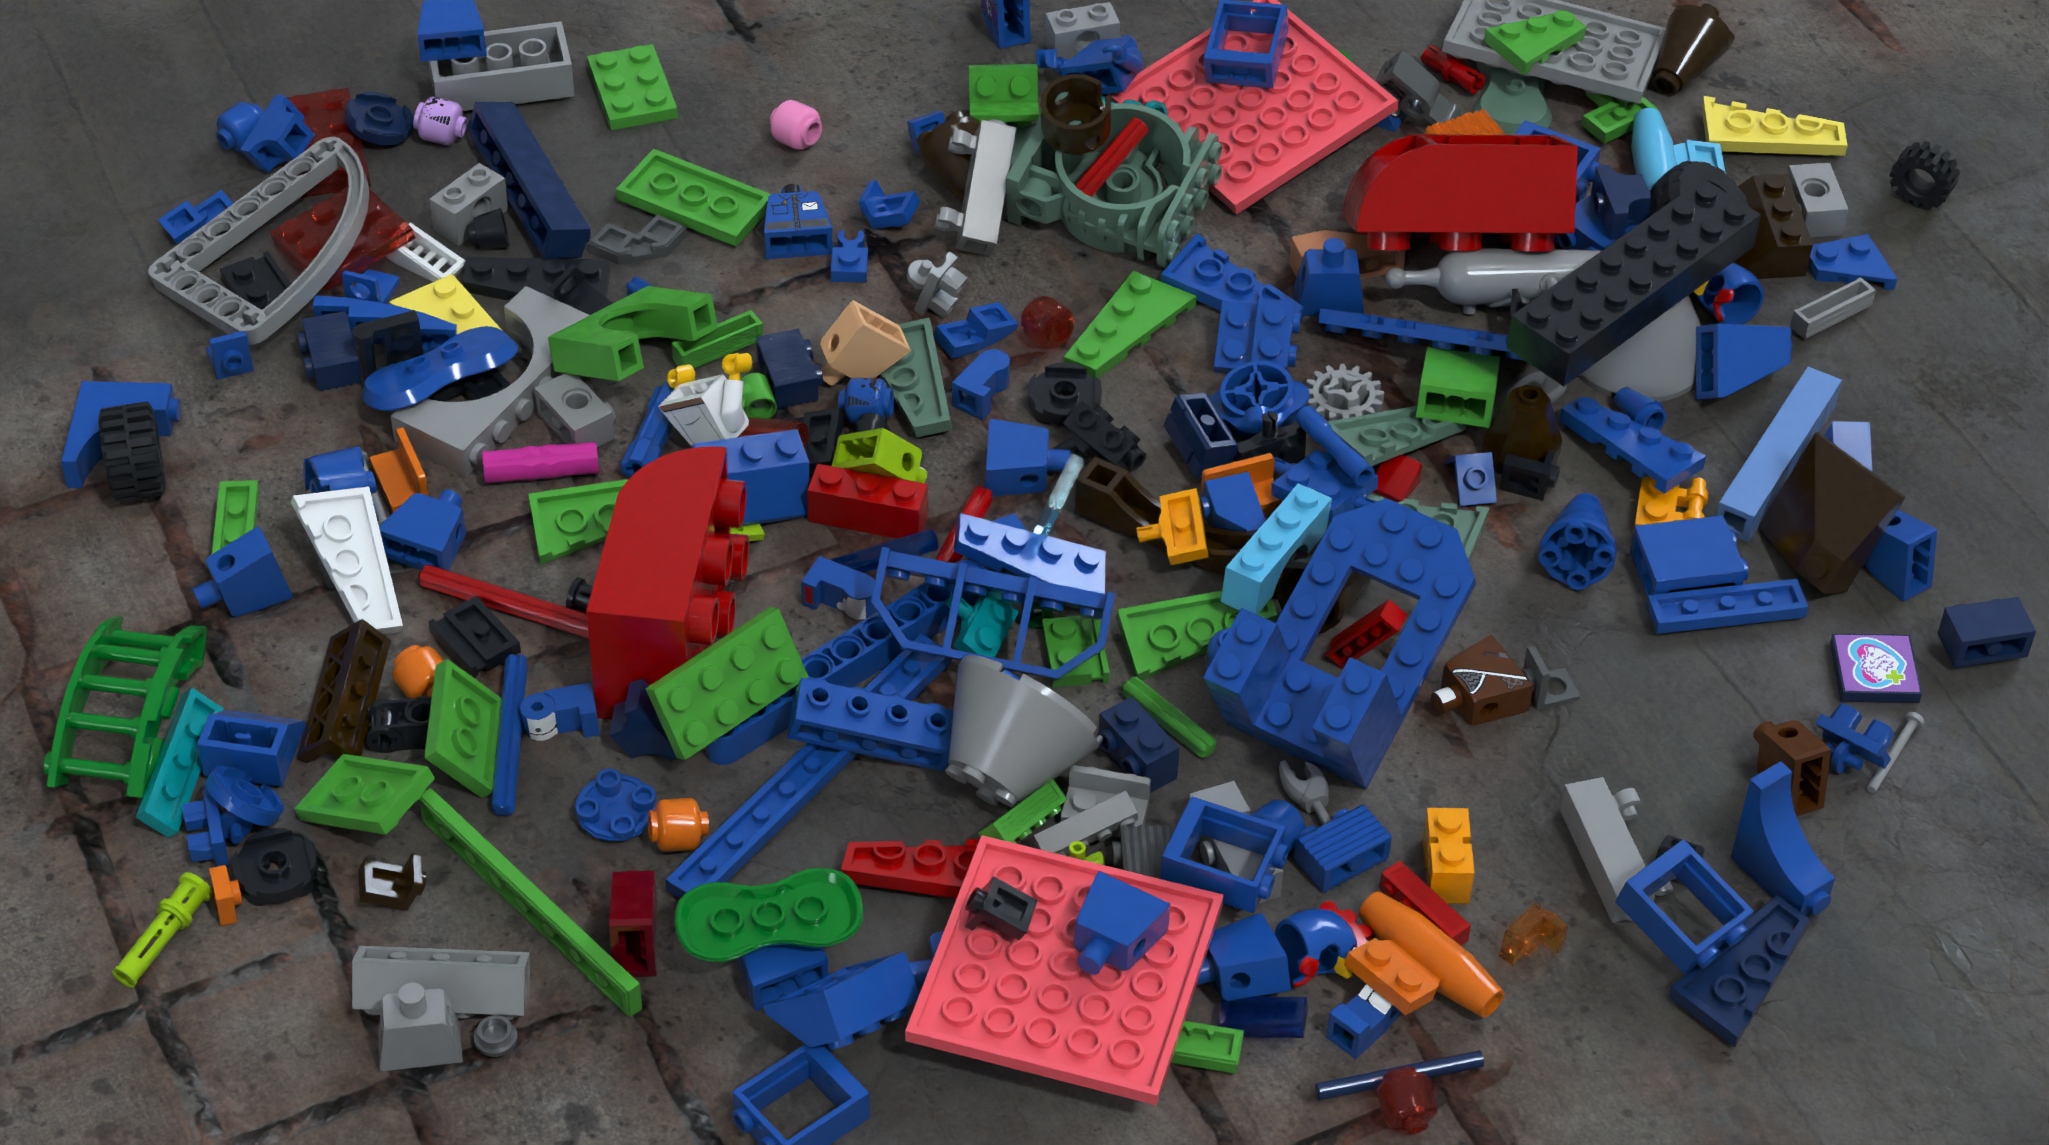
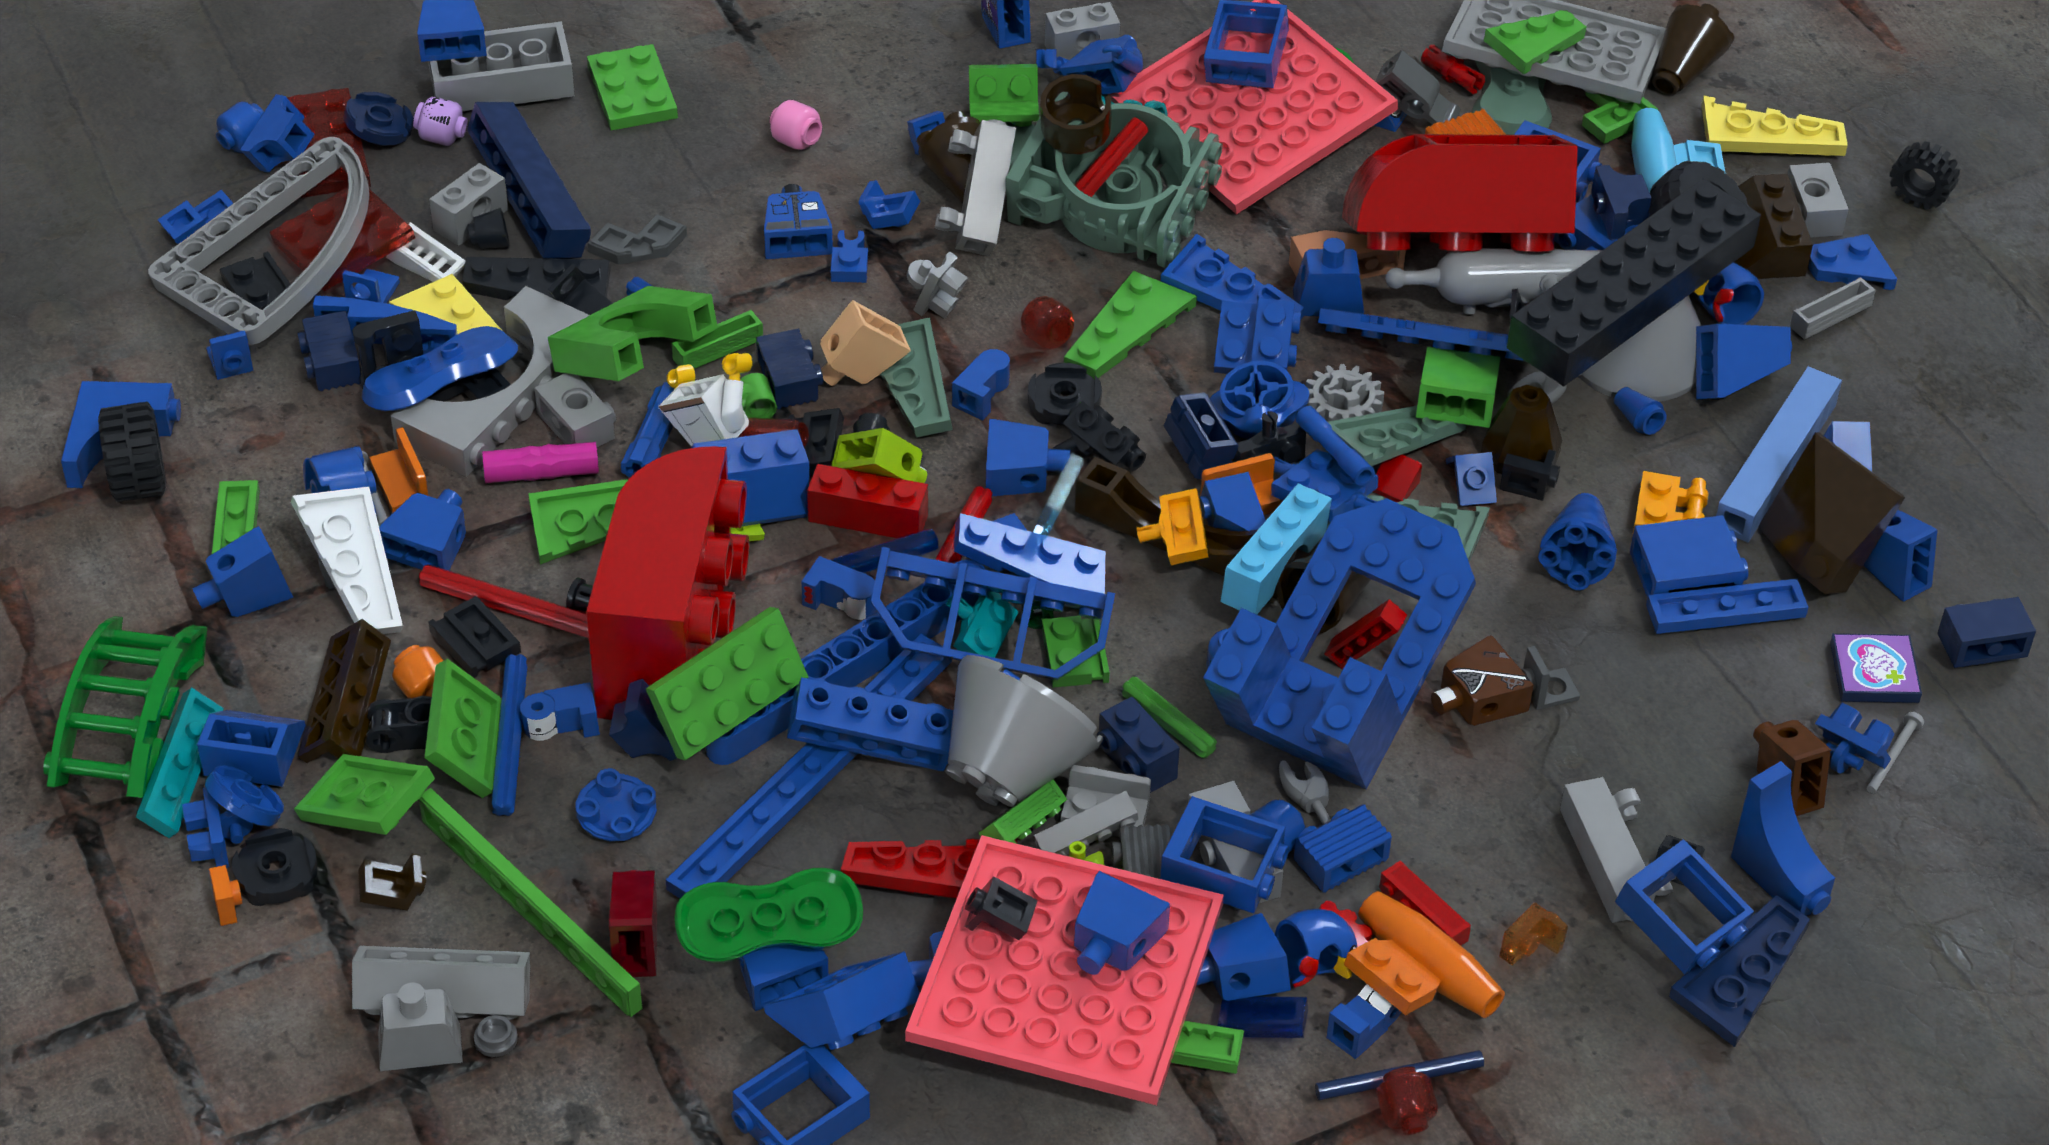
lime pin [112,872,213,988] -> none
bright green plate [616,149,771,247] -> none
orange head [648,798,709,852] -> none
blue head [838,378,894,425] -> none
blue slope [934,302,1018,359] -> none
bright green wing [1116,591,1278,680] -> none
light orange piece [1422,808,1474,904] -> none
blue wing [1559,396,1706,494] -> none

